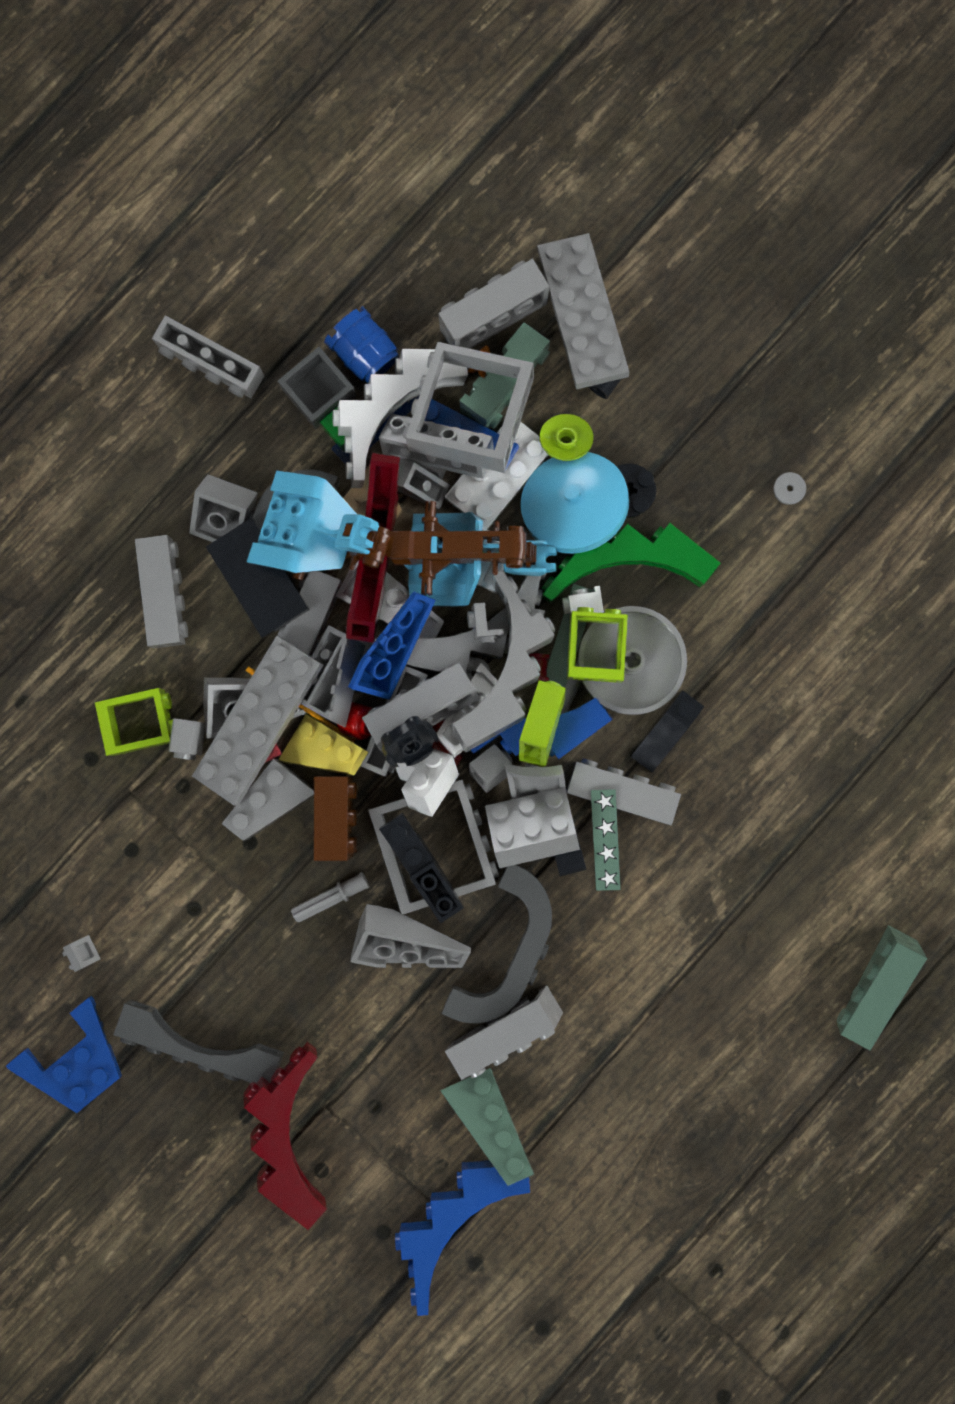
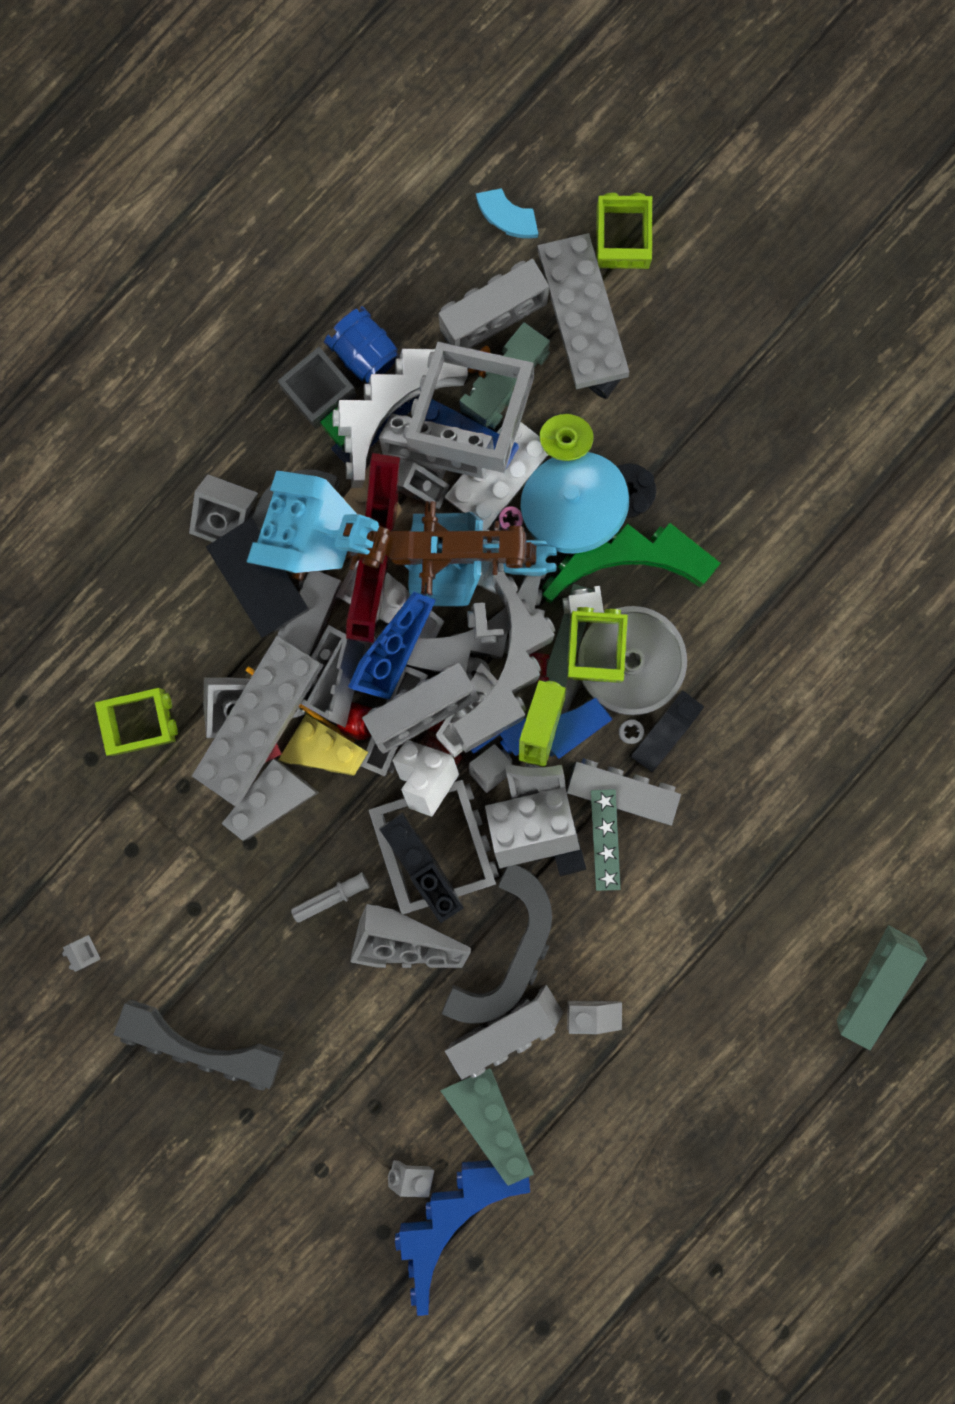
blue wing [6,996,122,1113] -> none
light grey brick [135,535,188,649] -> none
light grey brick [152,315,264,399] -> none
light grey brick [168,718,206,760] -> none
dark red arch [243,1041,327,1230] -> none
reddish brown brick [314,777,358,861] -> none
black plate [381,716,438,767] -> none
light grey wheel [773,472,806,505] -> none
none -> light grey bracket [388,1160,434,1197]
none -> medium azure tile [476,188,538,238]
none -> bright pink bush [499,507,523,531]
none -> light grey slope [567,1001,622,1034]
none -> lime window [596,193,652,269]
none -> light grey bush [618,720,644,744]

